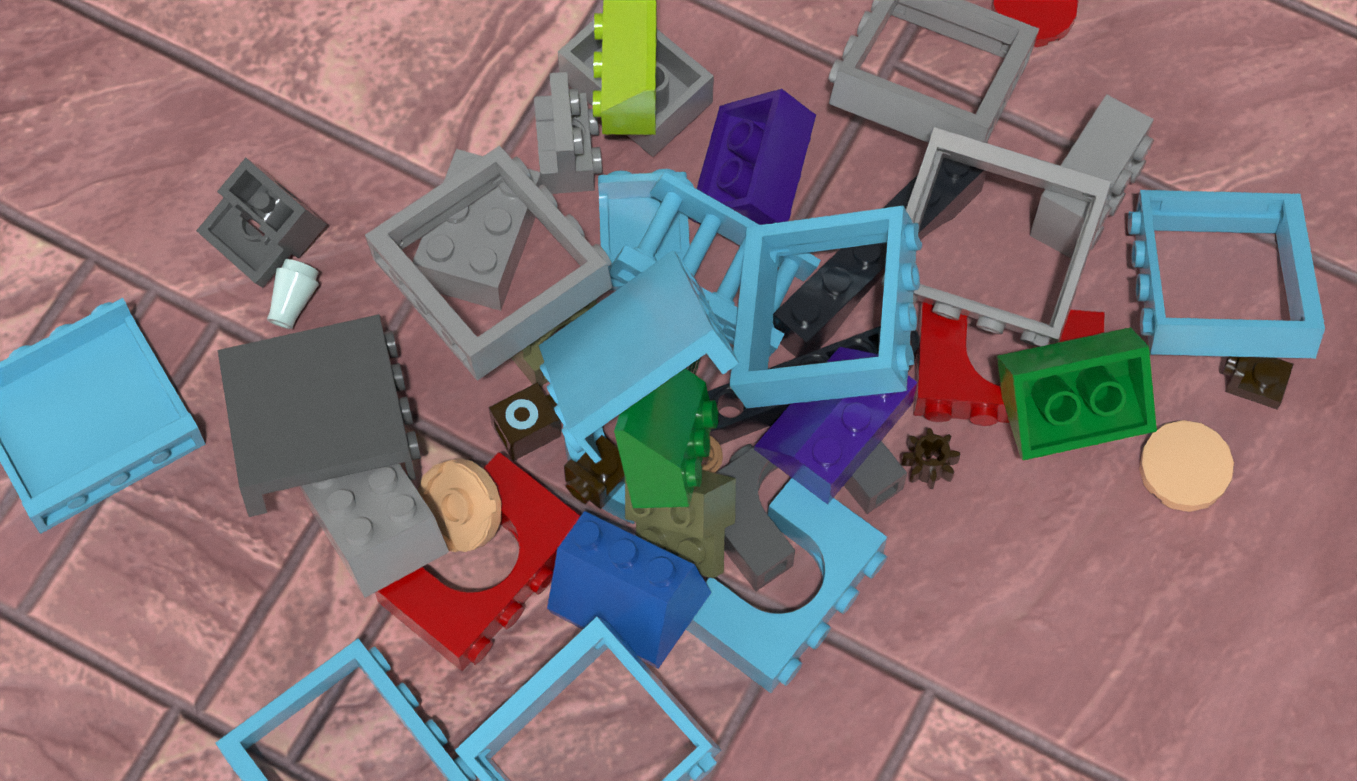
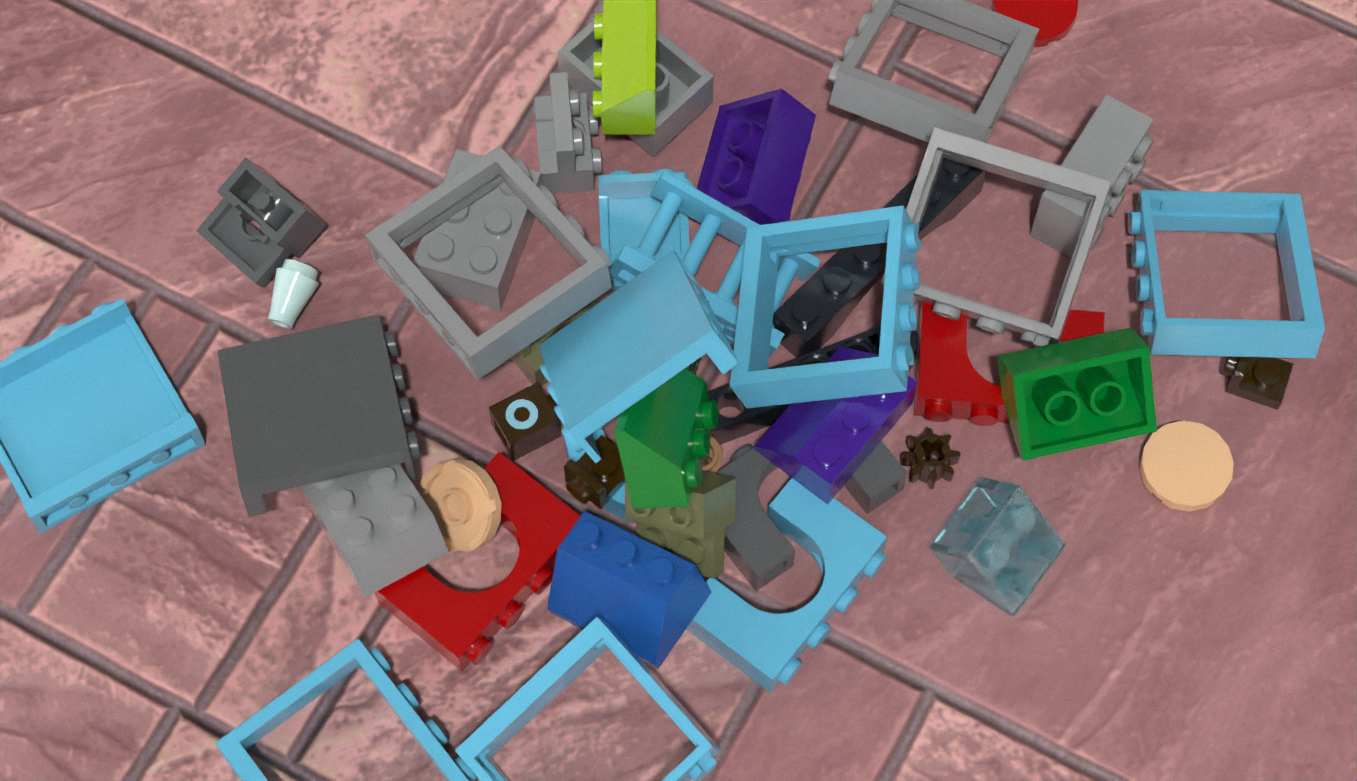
none -> clear light blue slope [930,477,1066,617]

